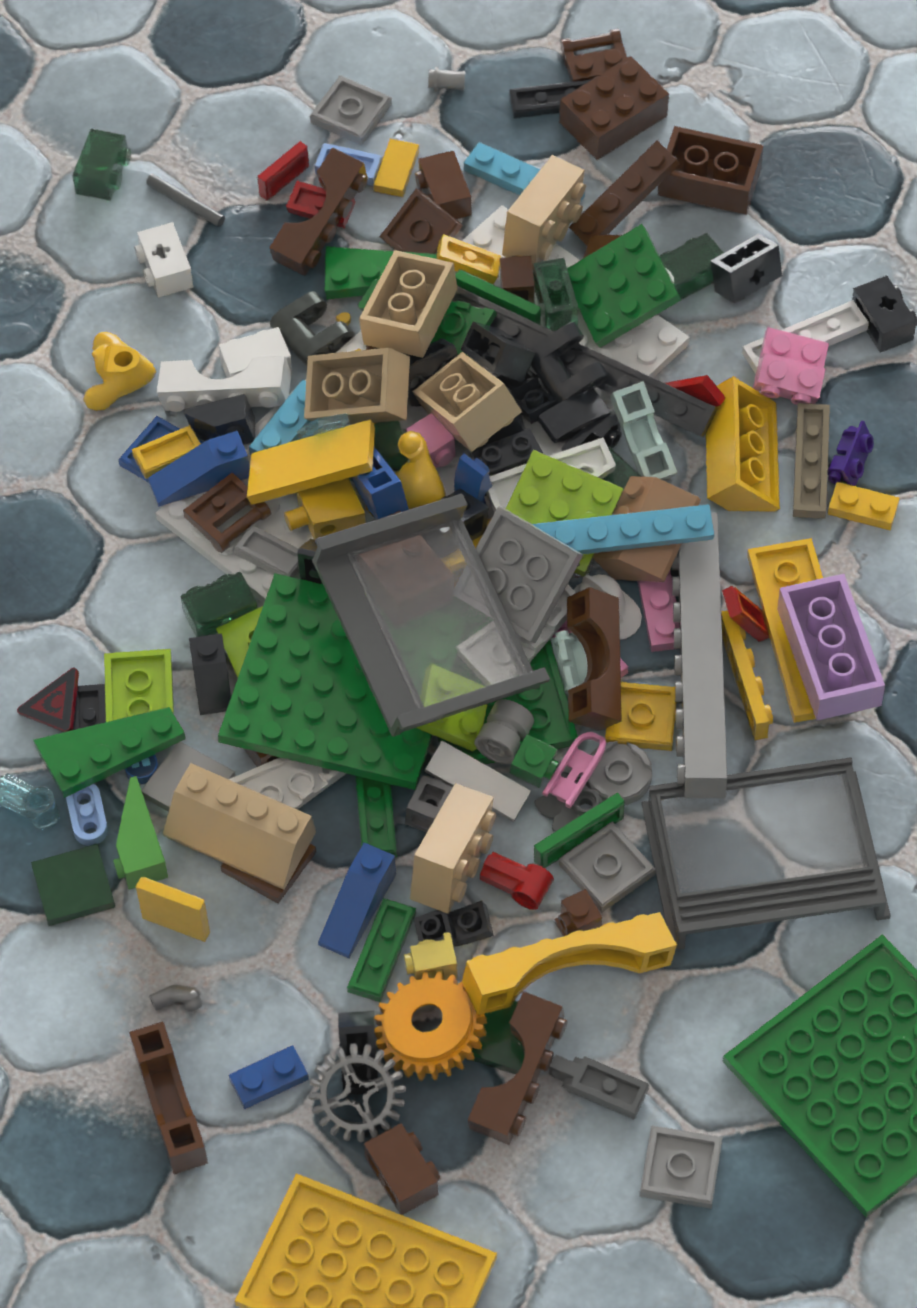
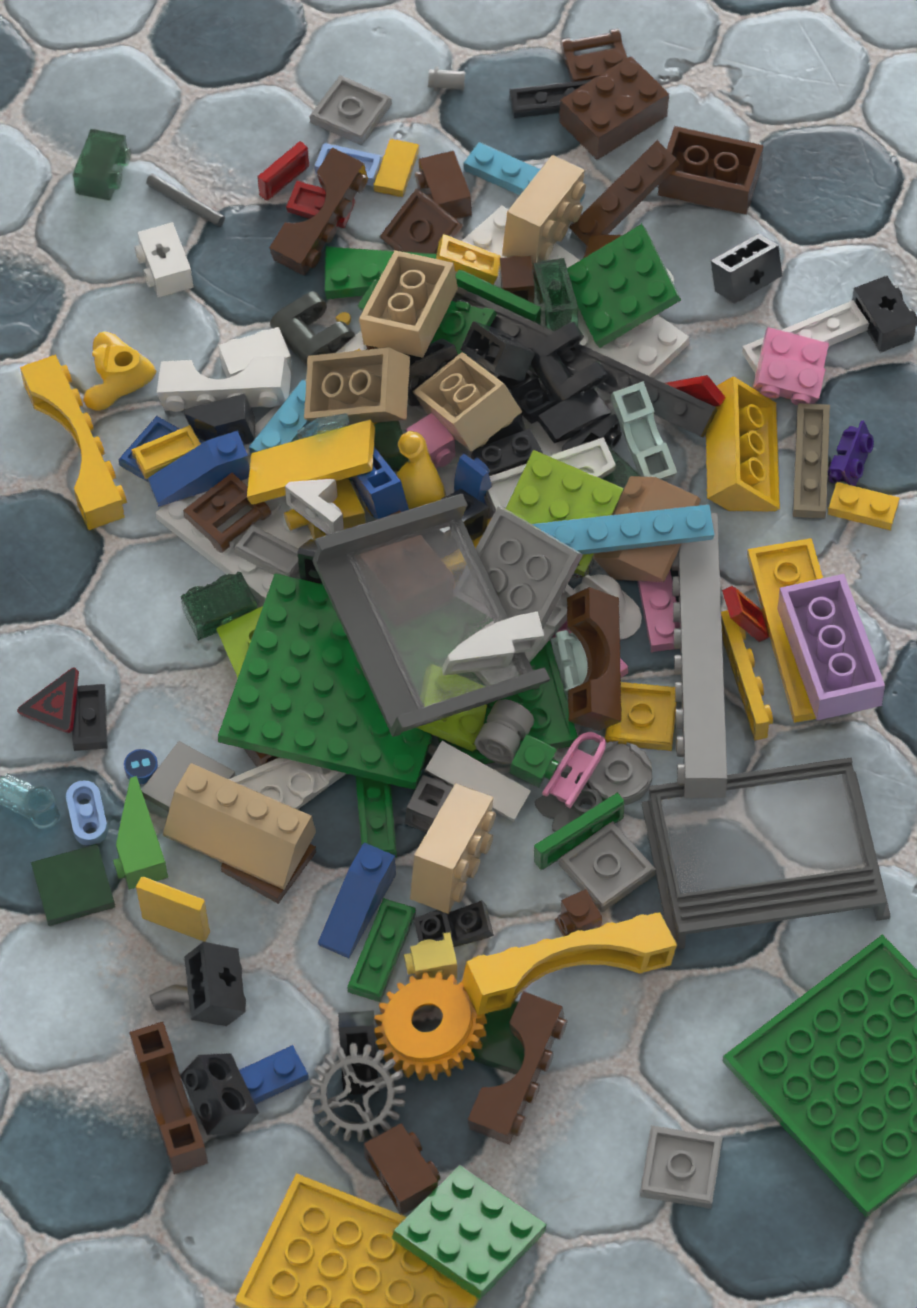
green wing [33,707,186,798] -> none
lime plate [104,648,174,722] -> none
black slope [189,633,231,715] -> none
red piece [479,852,554,910] -> none
dark grey hinge [549,1054,650,1120] -> none
clear green brick [660,232,724,300] -> none
none -> yellow arch [20,354,127,531]
none -> black brick [180,1053,259,1135]
none -> black brick [184,941,246,1026]
none -> white slope [285,479,344,535]
none -> plate [392,1165,547,1300]
none -> white slope [442,611,544,676]

